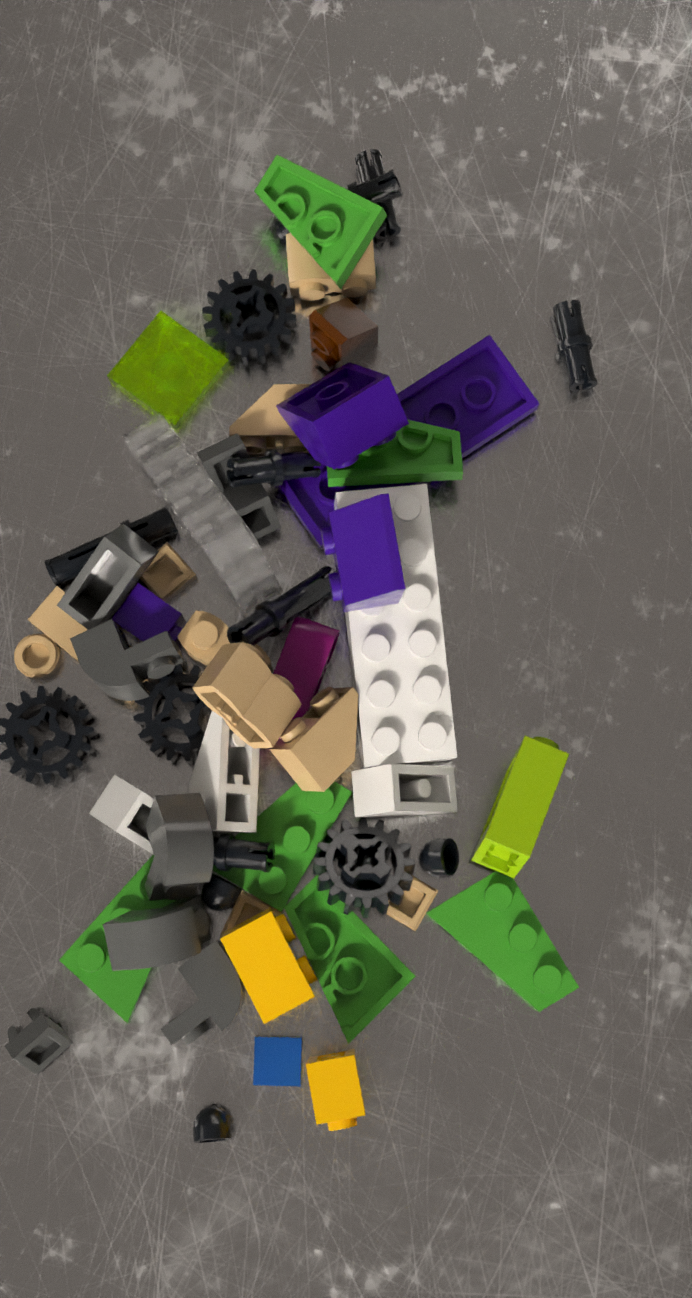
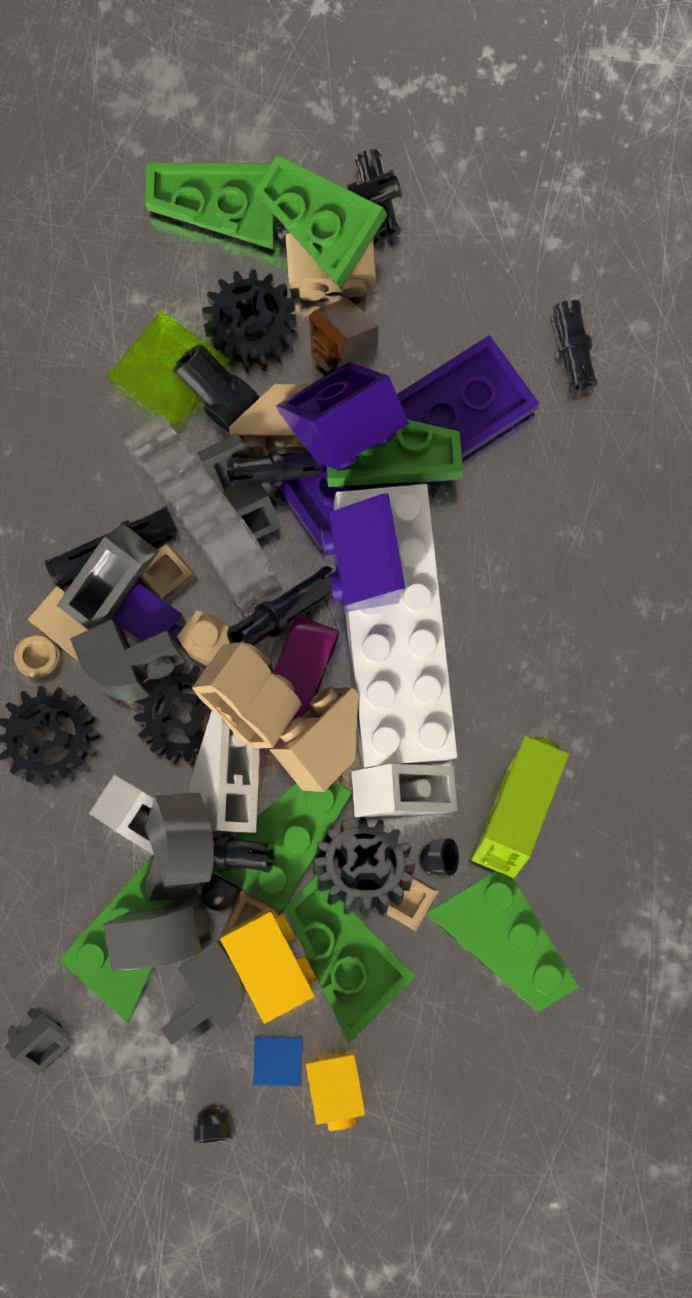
none -> bright green wing [145,163,274,250]
none -> black piece [172,344,260,433]

